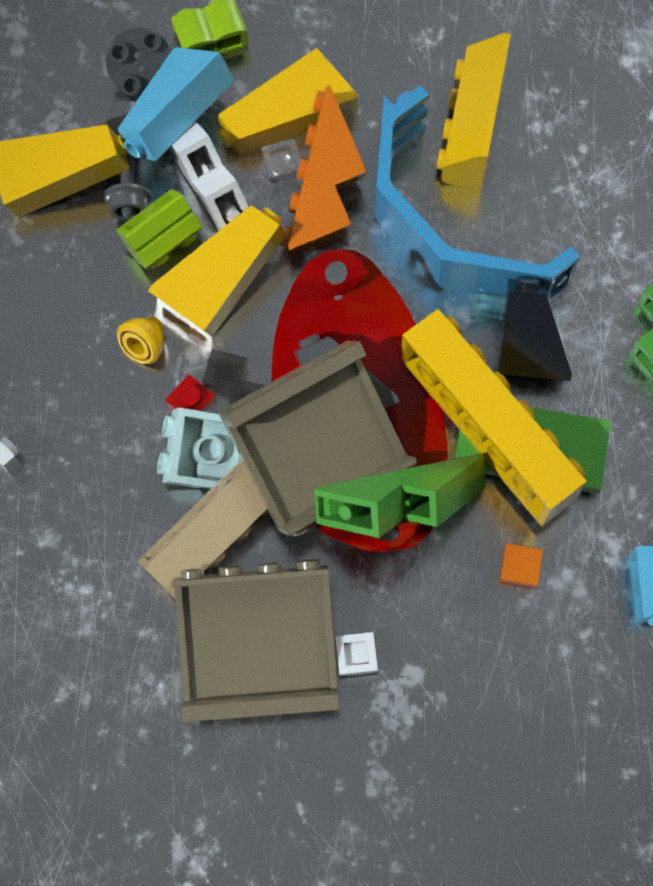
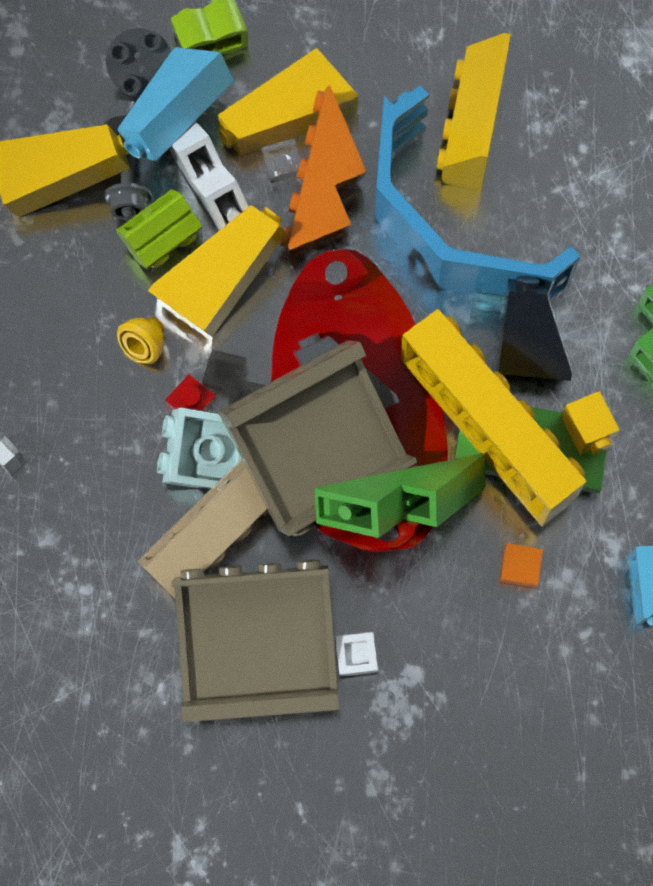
none -> yellow brick [561,391,620,455]

